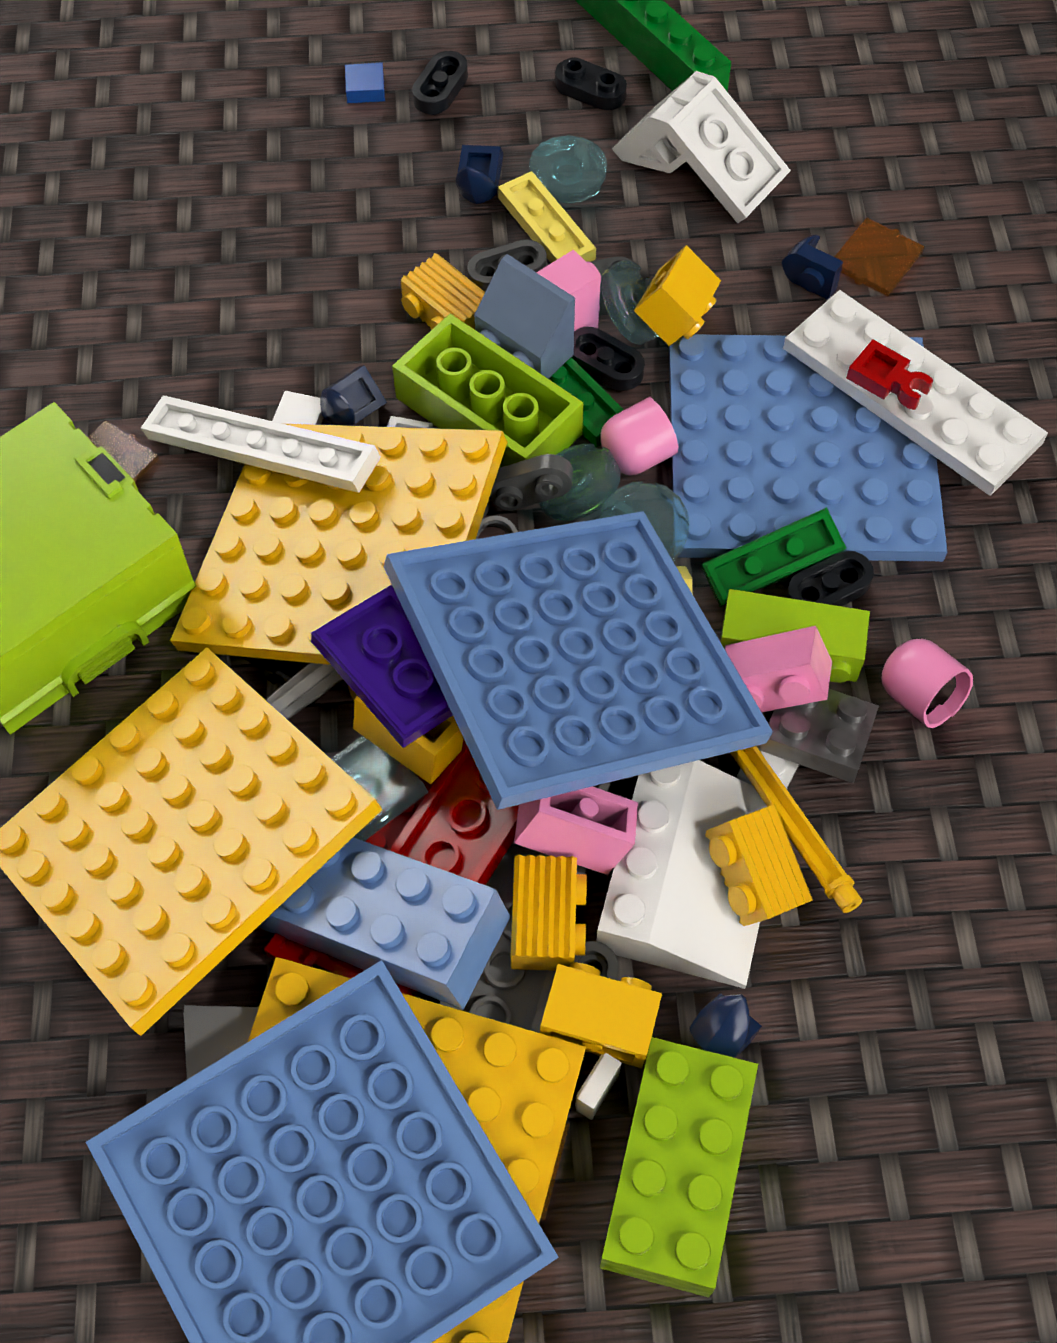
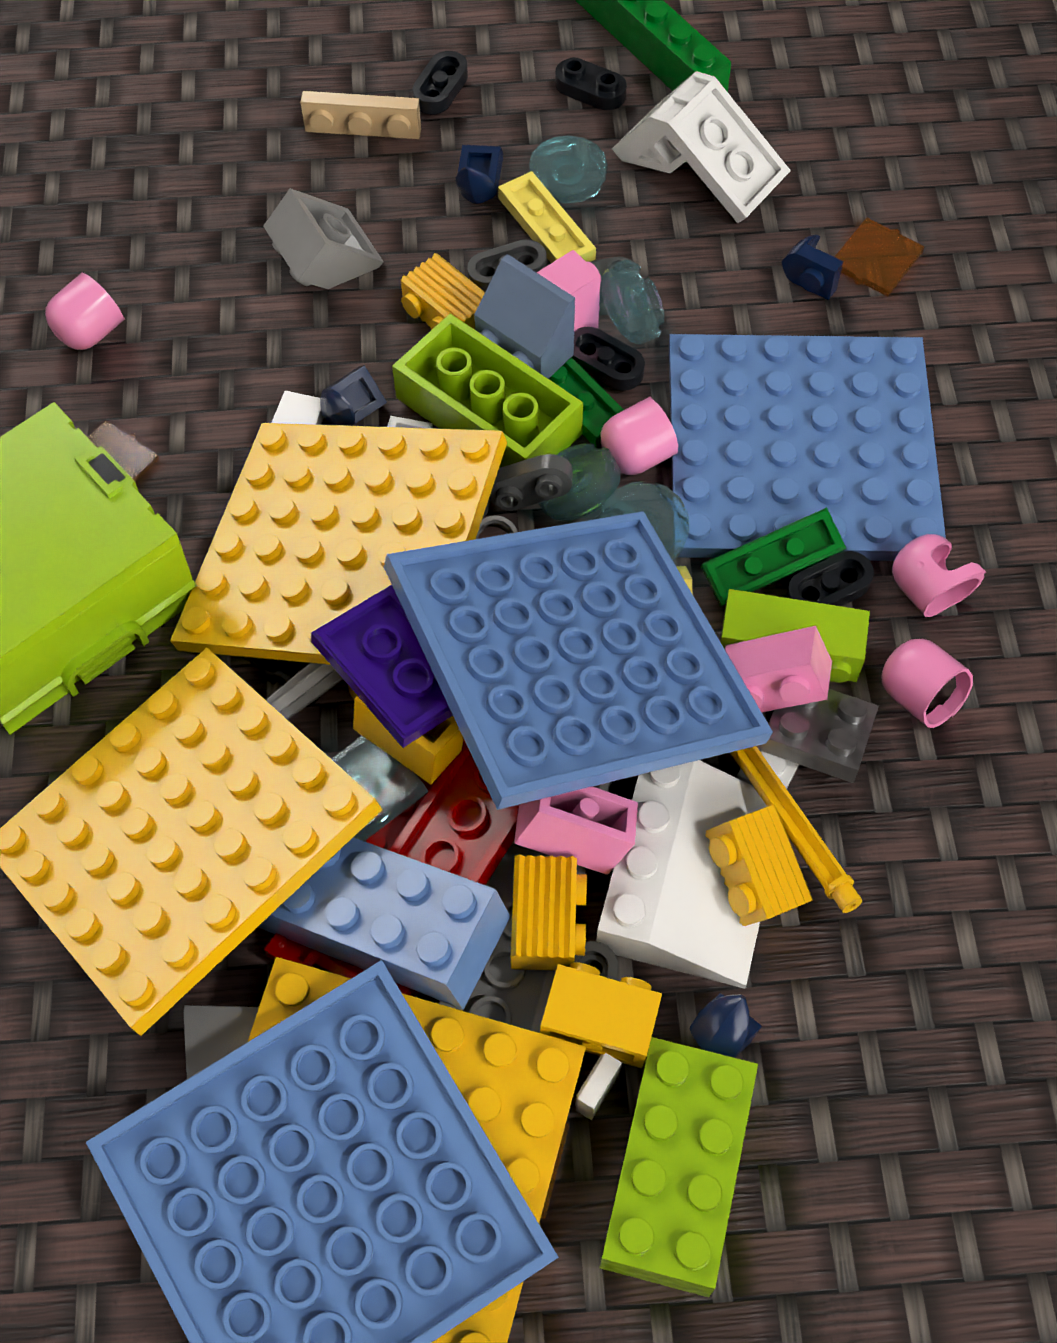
white plate [141,395,381,493] -> none
tile [345,62,385,104] -> none
yellow brick [634,245,721,346] -> none
white plate [783,290,1048,496] -> none
red plate [846,339,933,410] -> none
none -> bright pink helmet [45,272,125,350]
none -> light grey slope [263,188,384,289]
none -> tan plate [300,91,421,139]
none -> bright pink helmet [892,534,986,617]

